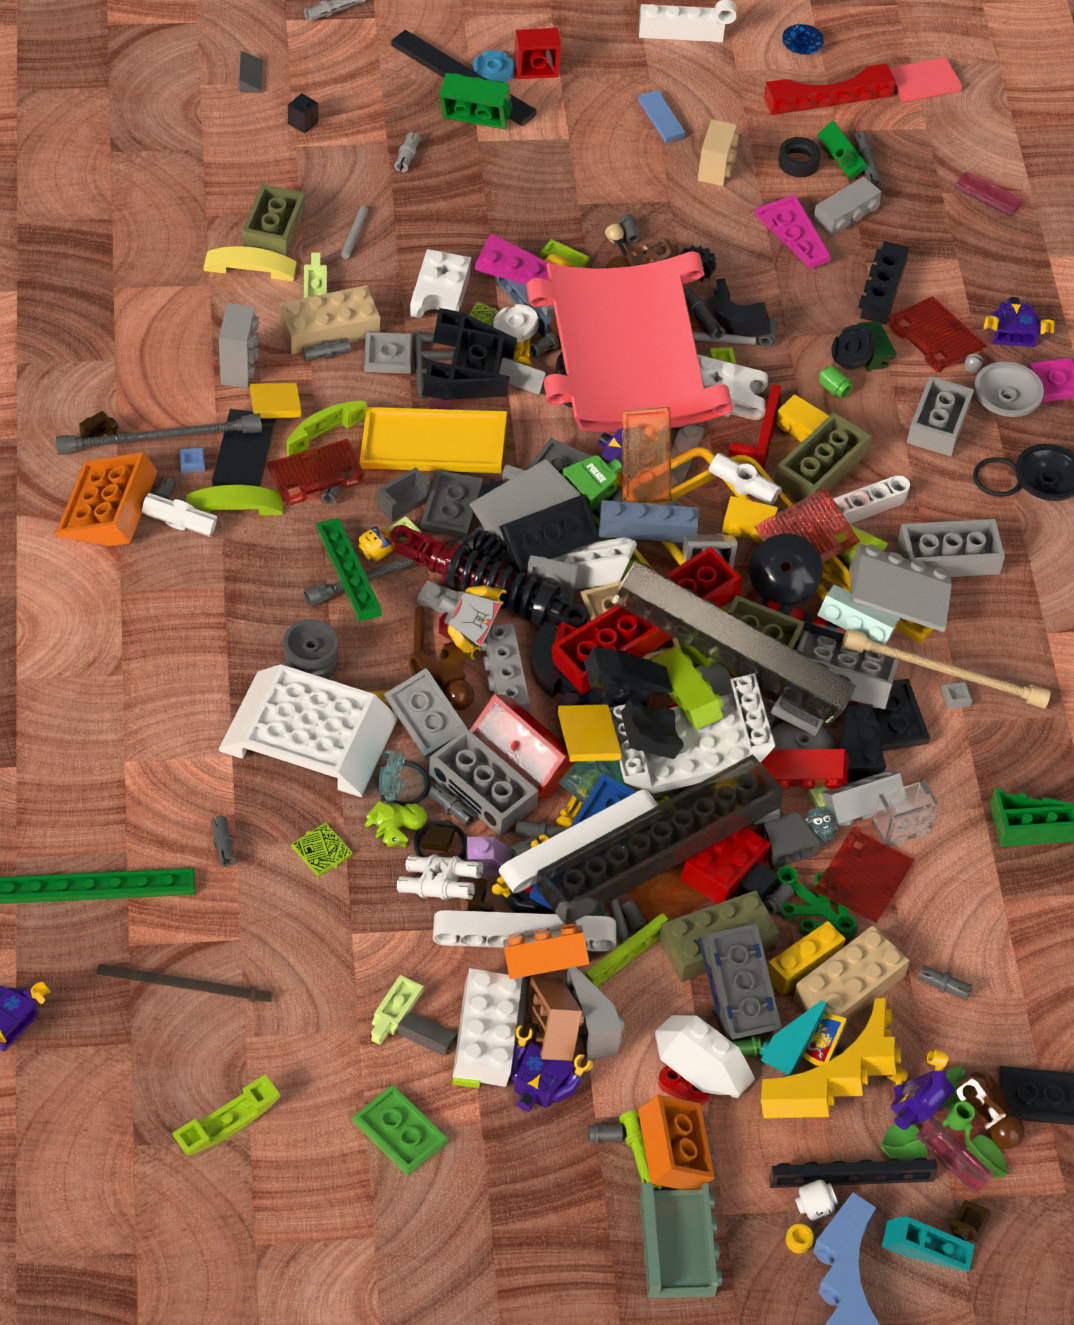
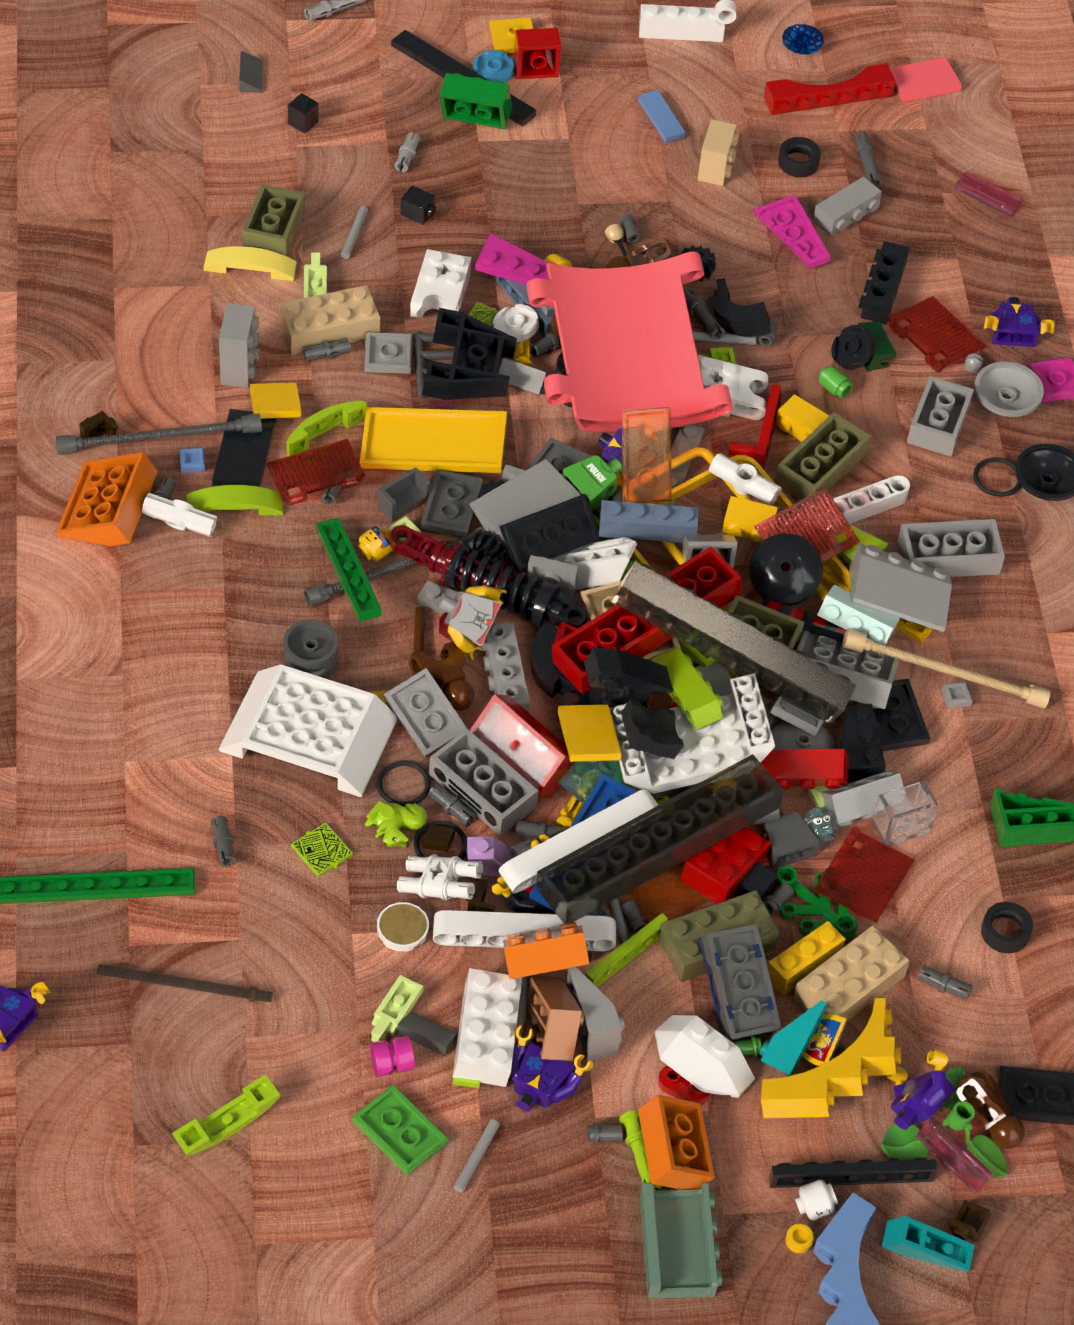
clear light blue plate [379,750,405,802] -> none
lime tile [539,239,590,268] -> none
green piece [817,120,869,180] -> none
none -> dark pink wheel [370,1035,415,1077]
none -> pearl gold tile [377,902,429,952]
none -> black brick [400,186,436,225]
none -> light grey bar [453,1119,500,1193]
none -> yellow plate [489,17,533,54]
none -> black tyre [981,901,1033,954]

